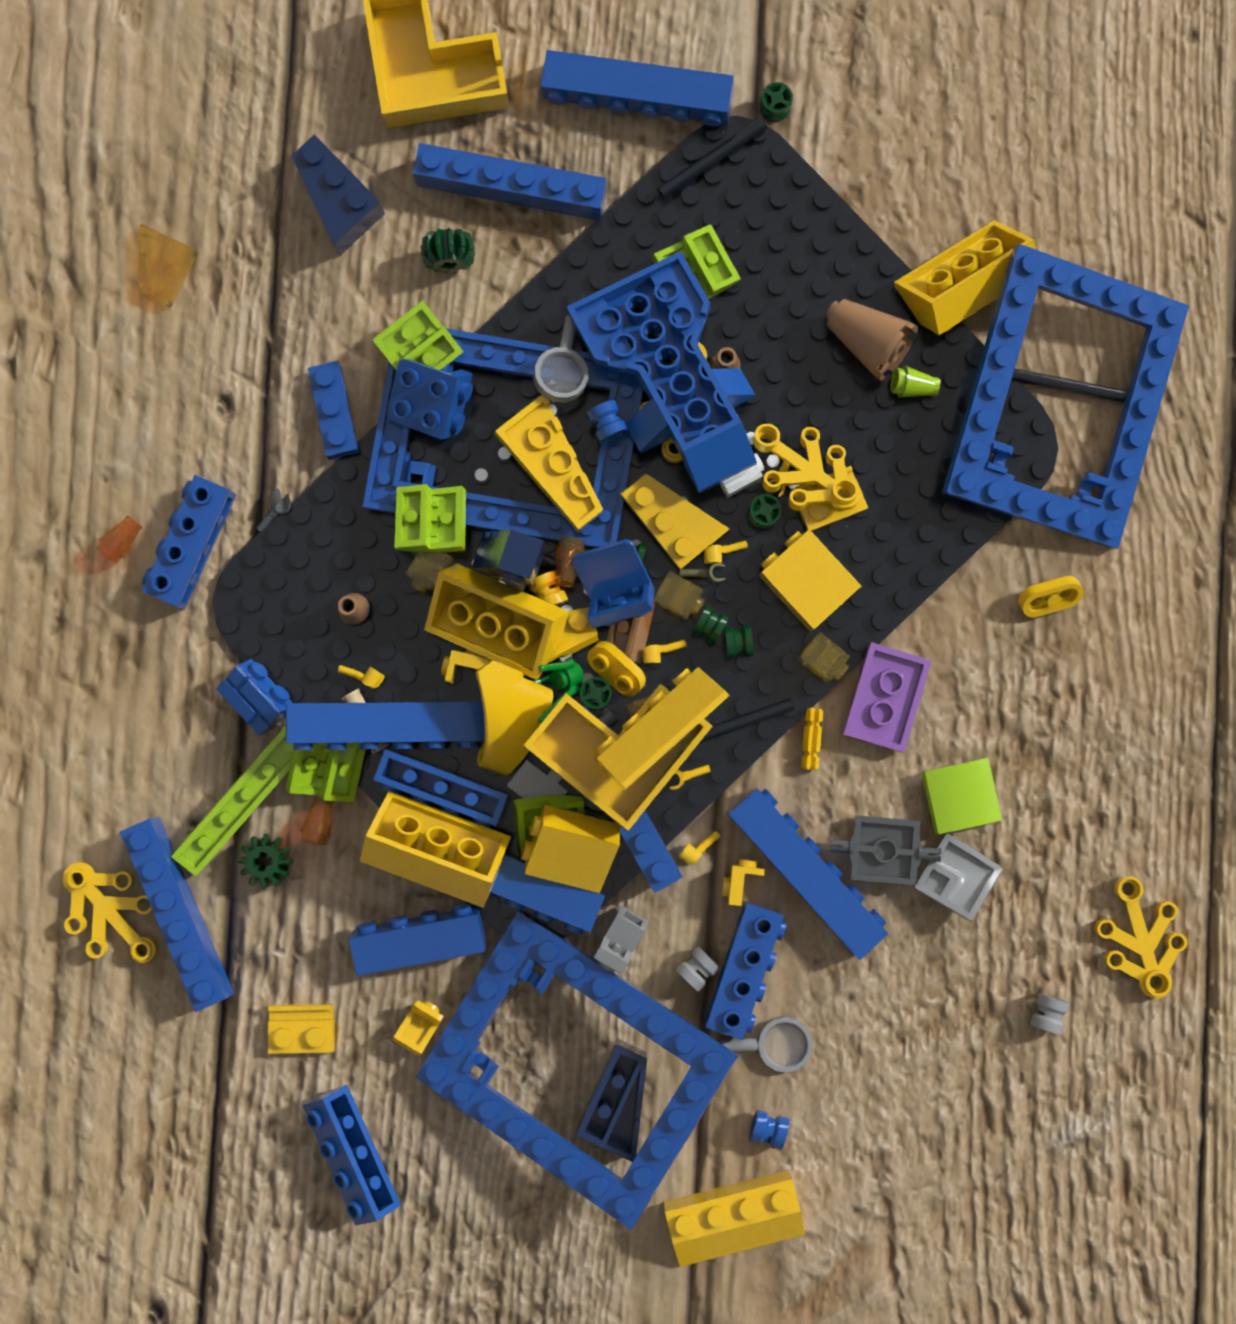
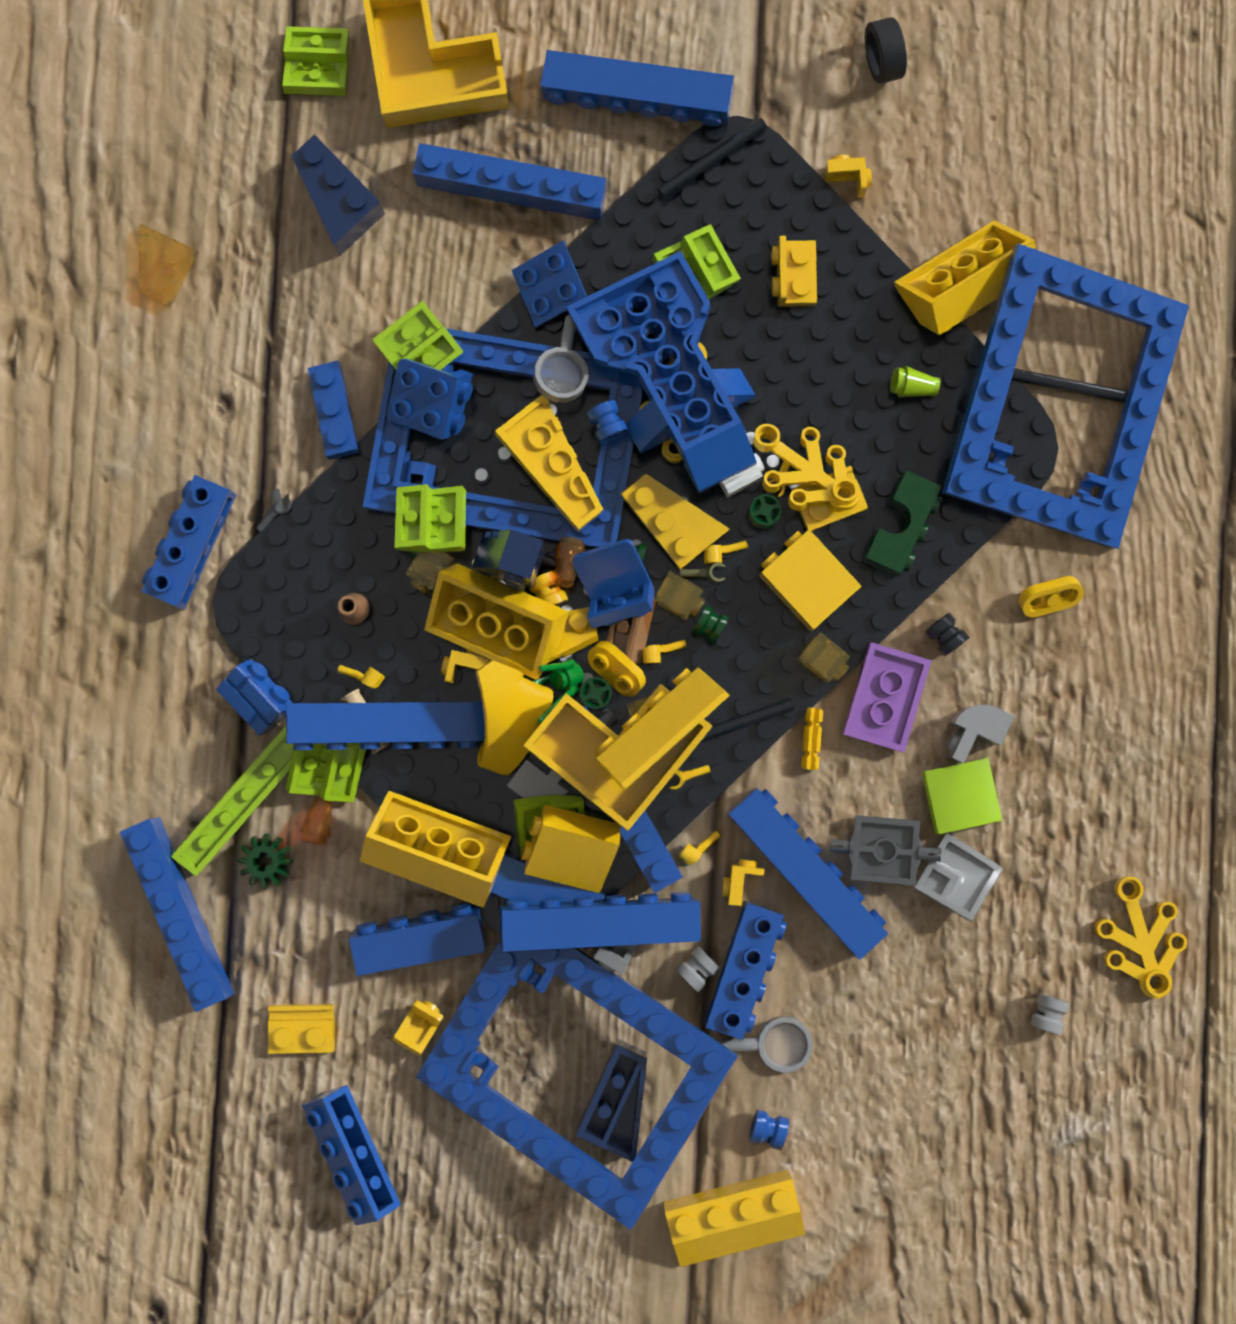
yellow plant [63,862,159,963] -> none
clear orange cone [96,516,142,564] -> none
blue brick [373,749,510,828] -> none
dark green gear [421,228,475,273] -> none
medium nougat cone [709,347,741,369] -> none
dark green wheel [724,625,753,659] -> none
dark green wheel [760,82,793,122] -> none
medium nougat cone [825,299,918,381] -> none
none -> lime slope [282,26,349,96]
none -> blue brick [499,892,701,952]
none -> blue hinge [511,241,587,328]
none -> yellow bracket [771,236,817,307]
none -> yellow bracket [823,155,872,198]
none -> dark green arch [862,470,942,577]
none -> black tyre [864,17,907,84]
none -> black wheel [925,612,970,657]
none -> light grey brick [946,705,1015,763]

